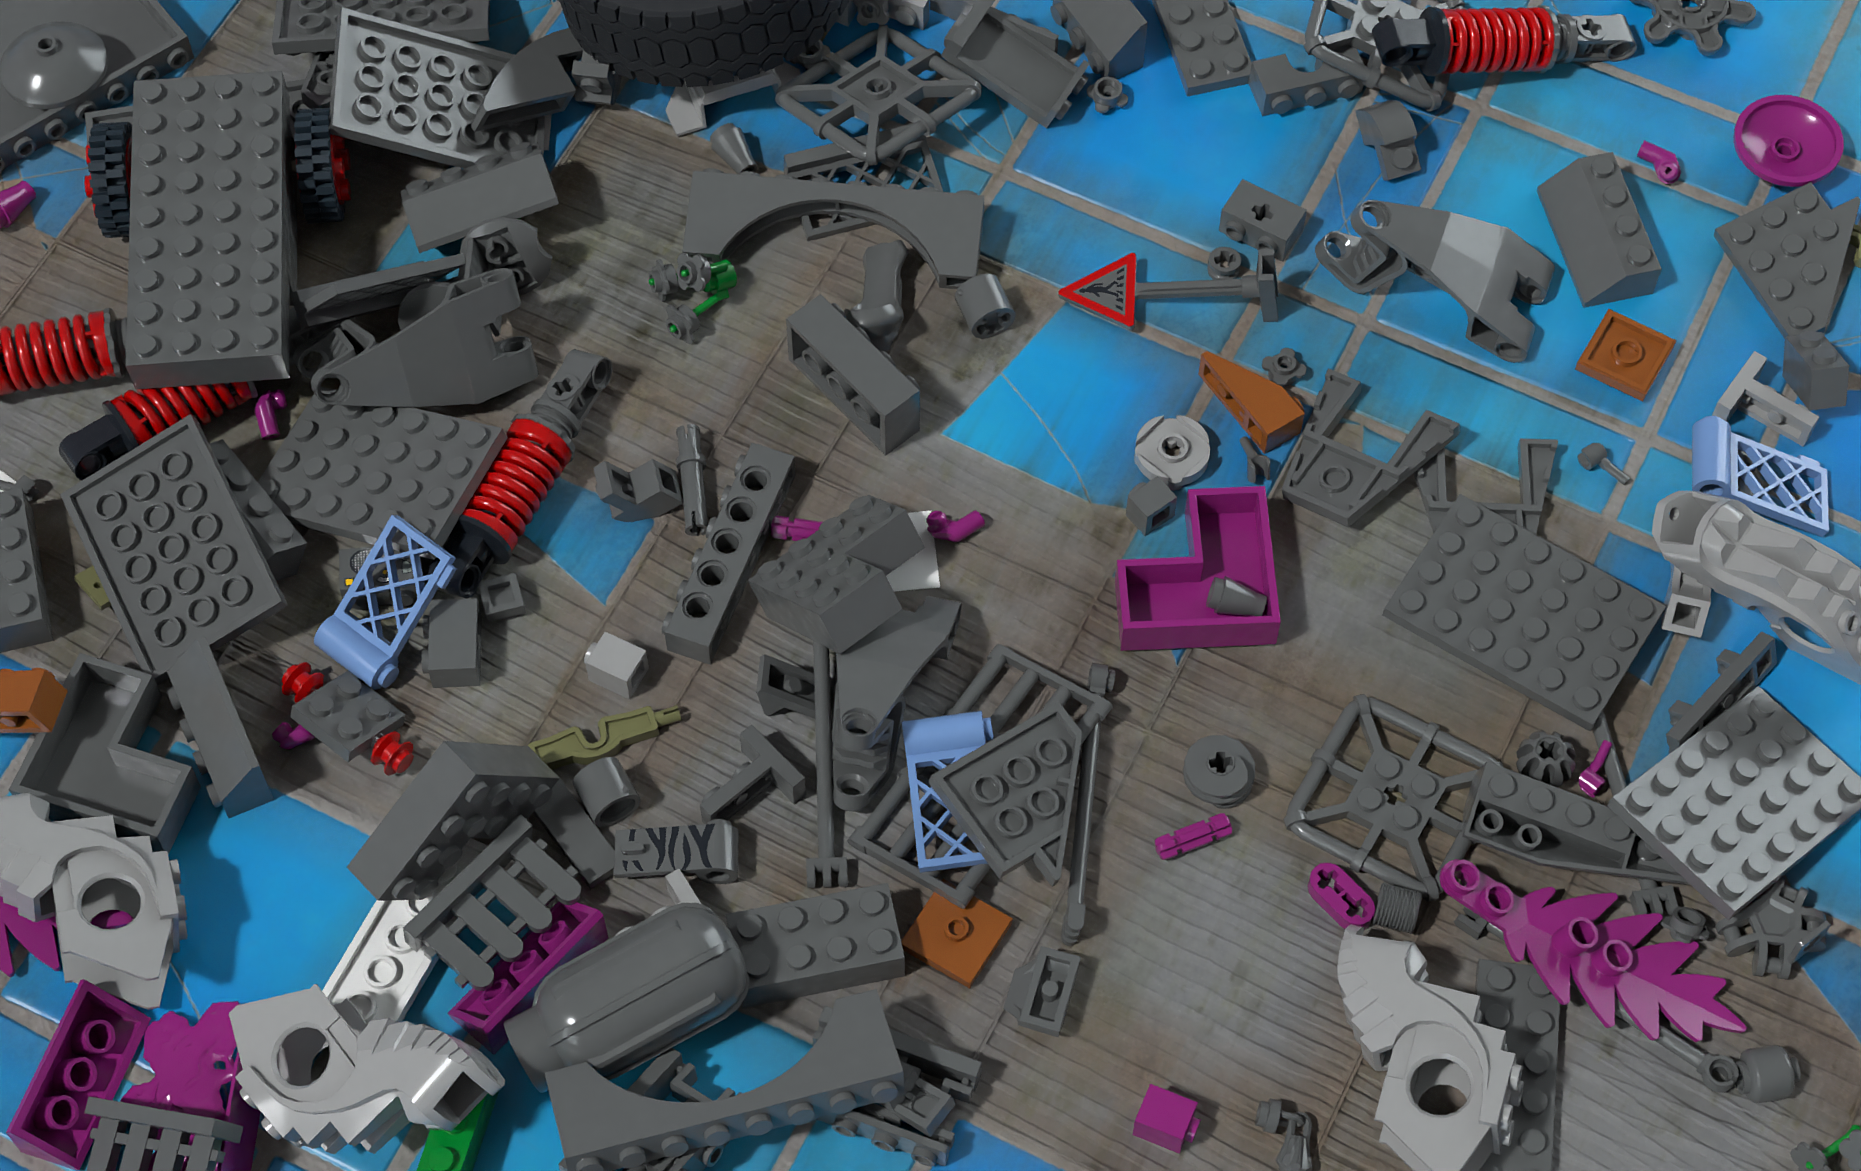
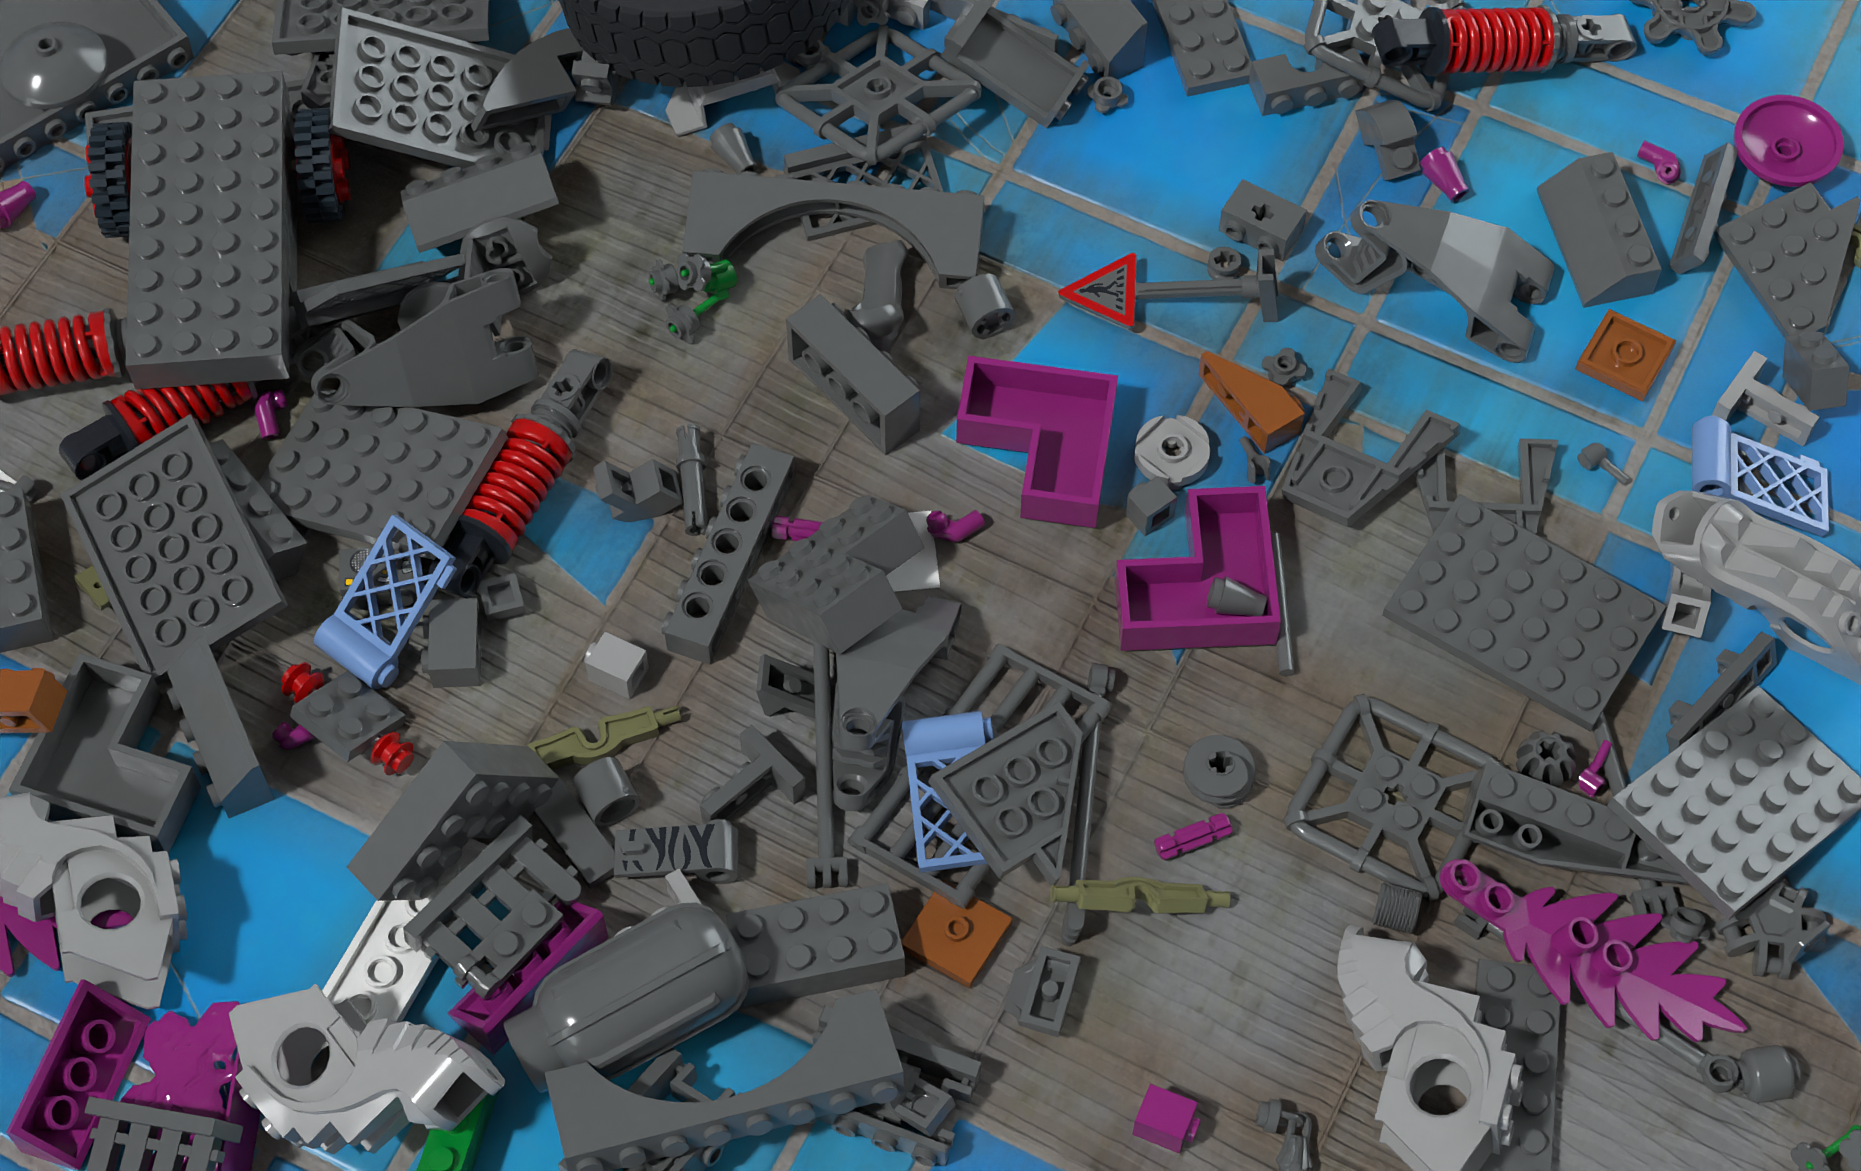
magenta beam [1308,863,1375,930] -> none
none -> dark grey plate [453,889,564,1000]
none -> magenta piece [956,355,1118,528]
none -> olive piece [1050,877,1231,914]
none -> dark grey bar [1271,533,1295,677]
none -> magenta cone [1420,147,1469,202]
none -> dark grey plate [1669,142,1738,275]

